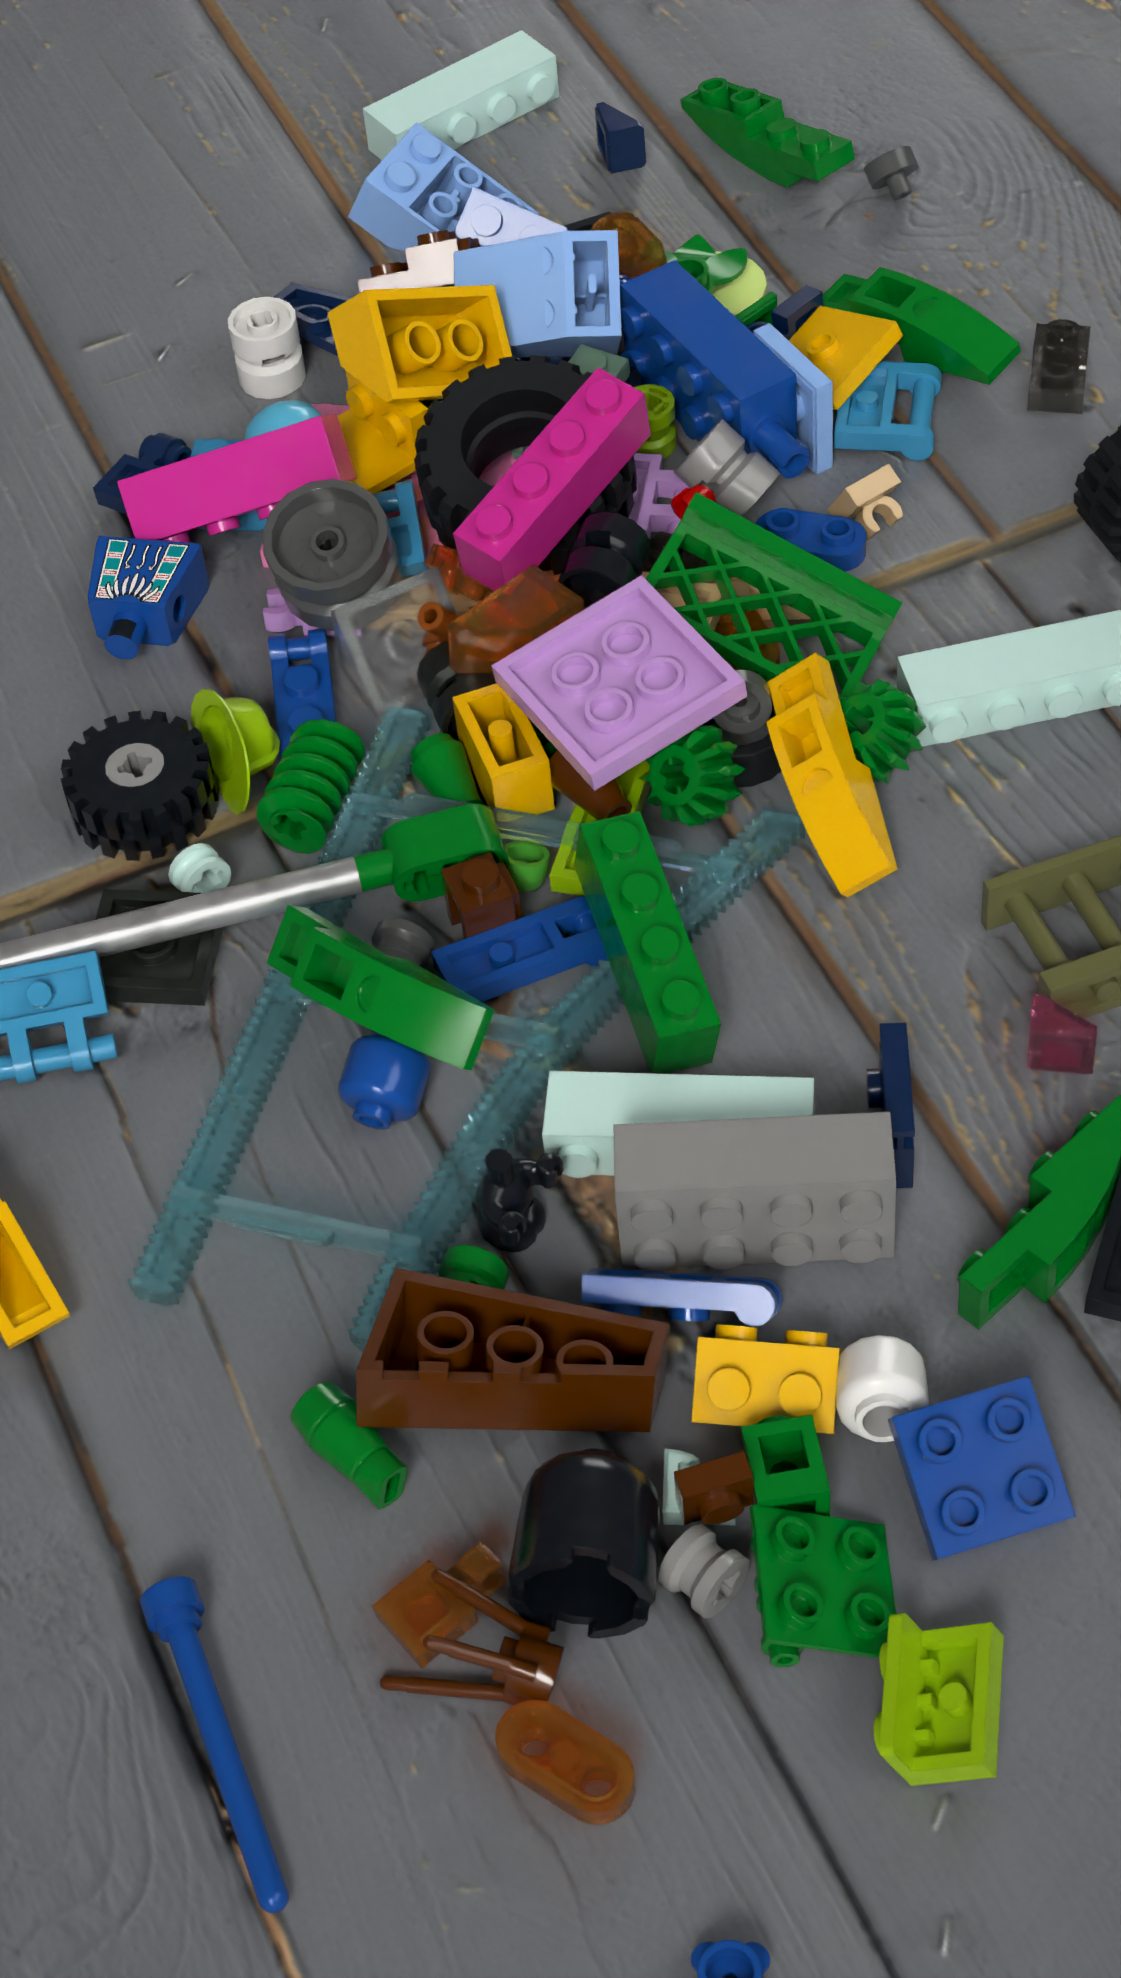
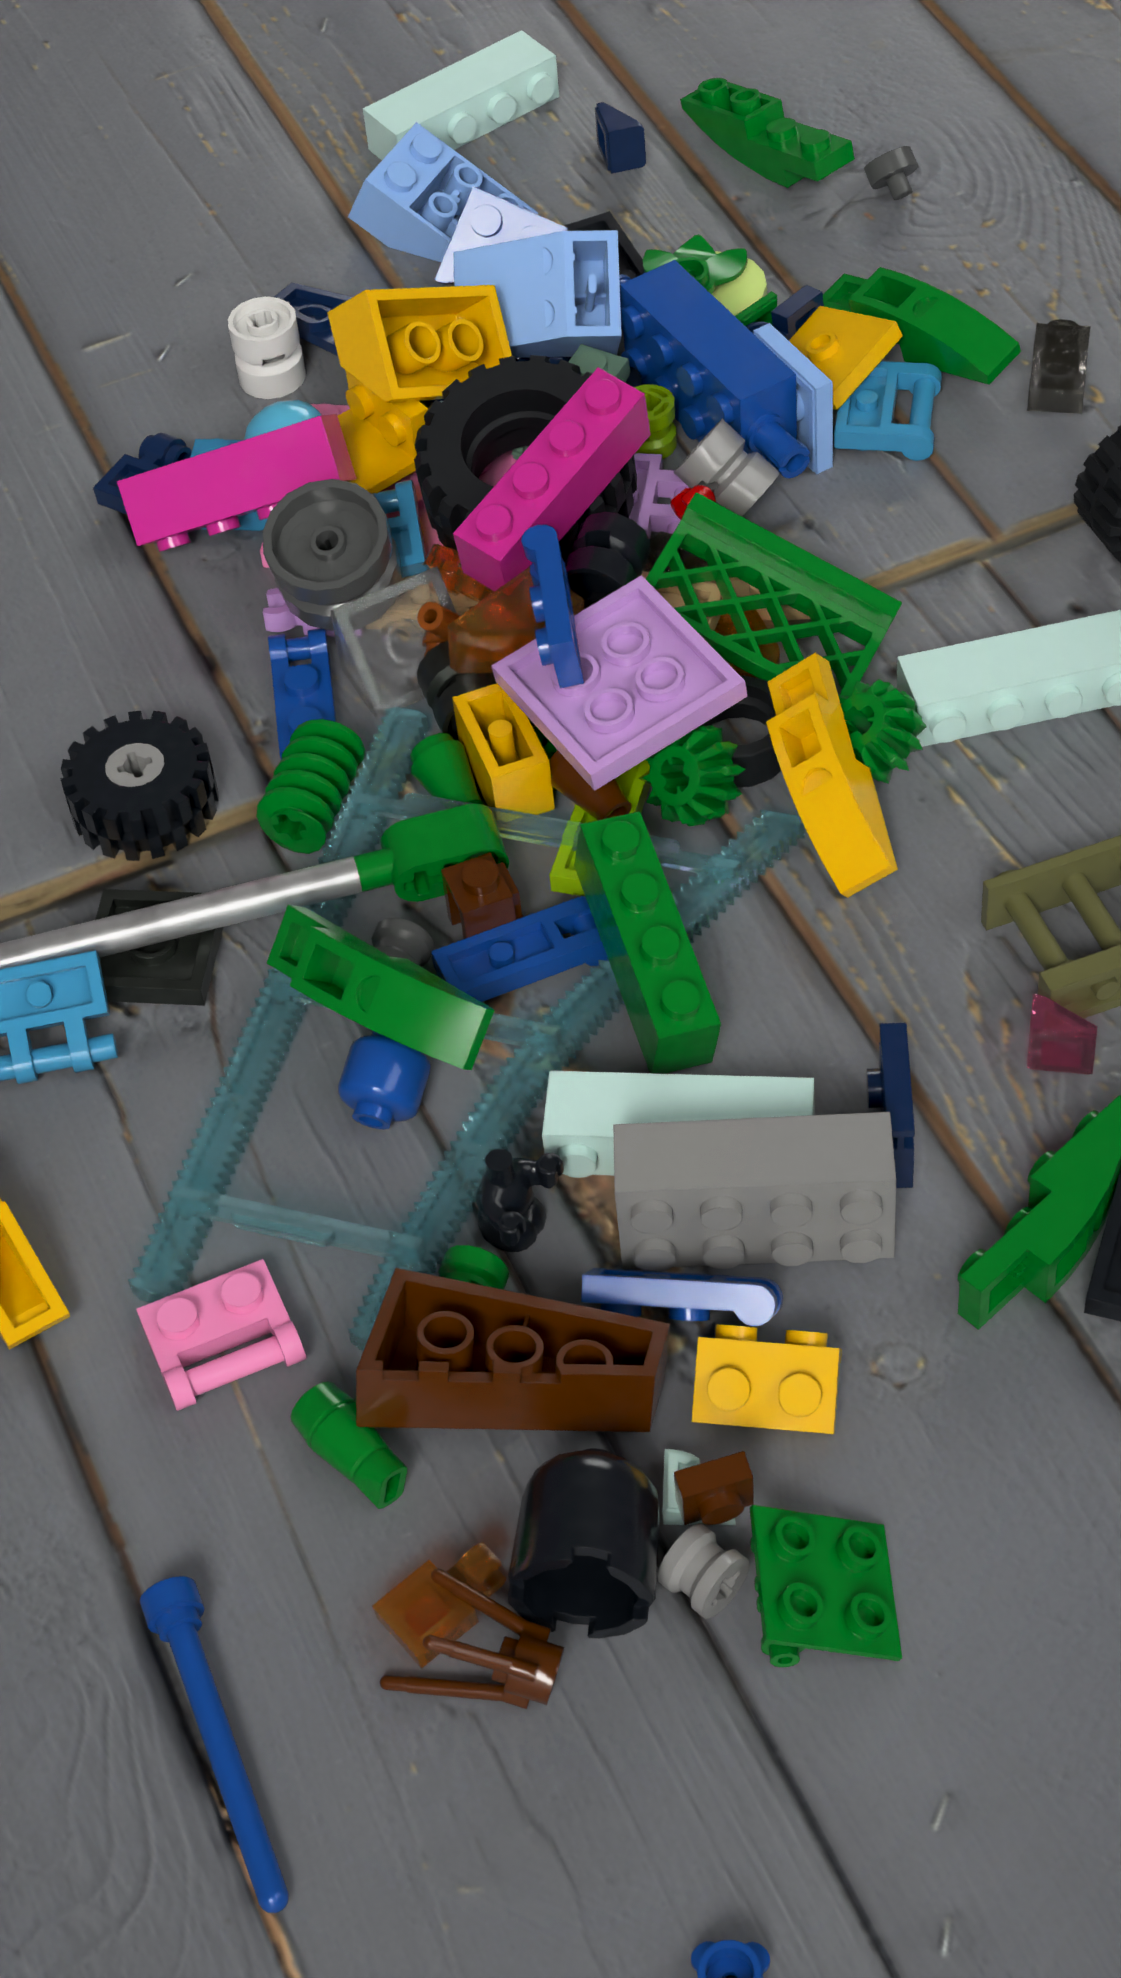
blue torso [88,536,210,659] -> none
light aqua bush [168,843,231,893] -> none
lime piece [191,689,280,815] -> none
plate [357,230,481,293] -> none
clear orange plate [495,1700,636,1825] -> none
bright green hinge [504,841,550,894] -> none
clear orange plate [590,212,668,279] -> none
dark grey tile [714,670,772,734] -> none
green brick [741,1415,830,1516] -> none
blue plate [756,508,866,572] -> none
tan tile [827,464,903,540] -> none
white head [835,1335,929,1442] -> none
lime bracket [873,1613,1004,1786] -> none
blue plate [888,1376,1076,1561] -> none
none -> bright pink plate [136,1259,307,1411]
none -> blue plate [521,525,584,688]

